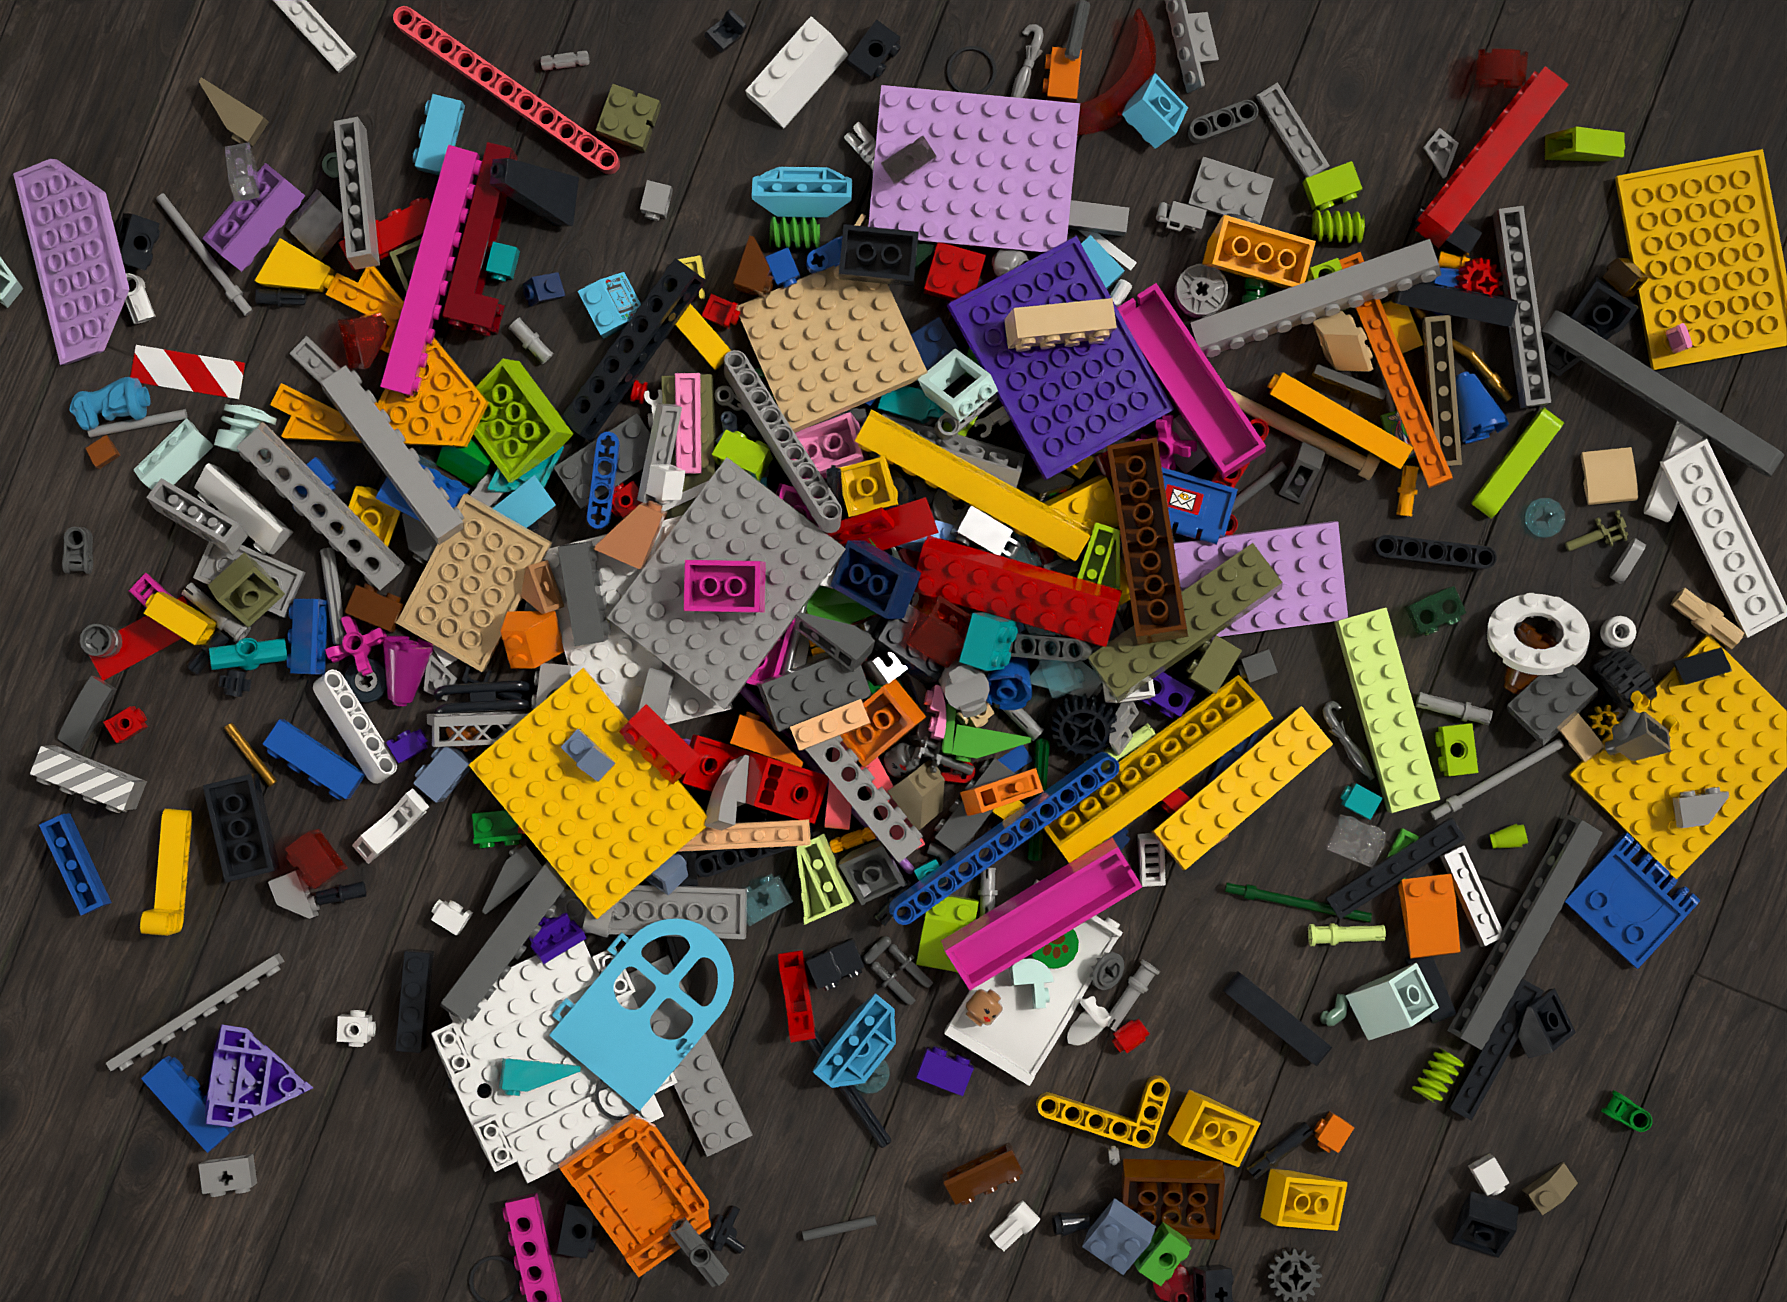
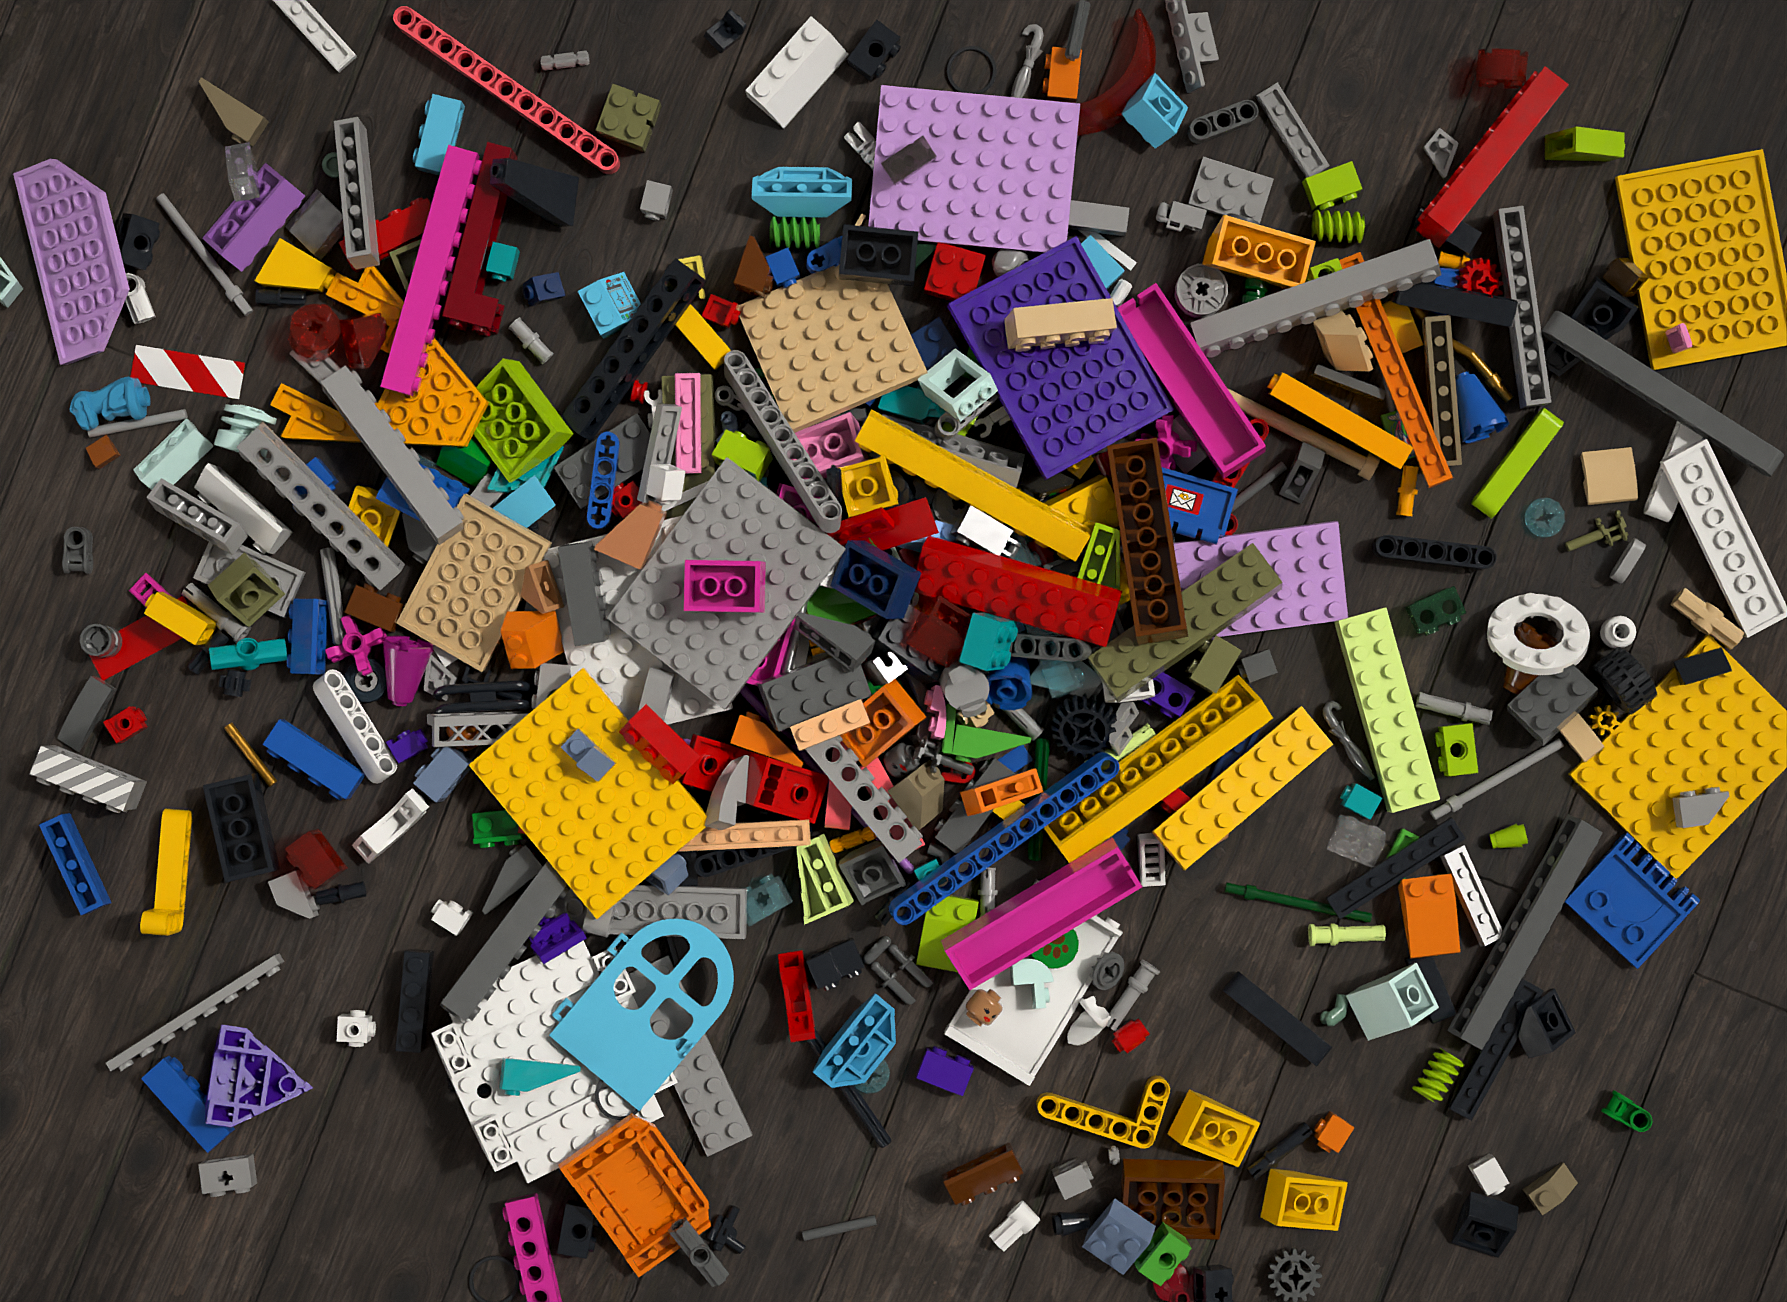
dark grey torso [1605,691,1681,761] -> none
none -> clear red brick [289,304,341,361]
none -> light grey brick [1052,1157,1094,1200]

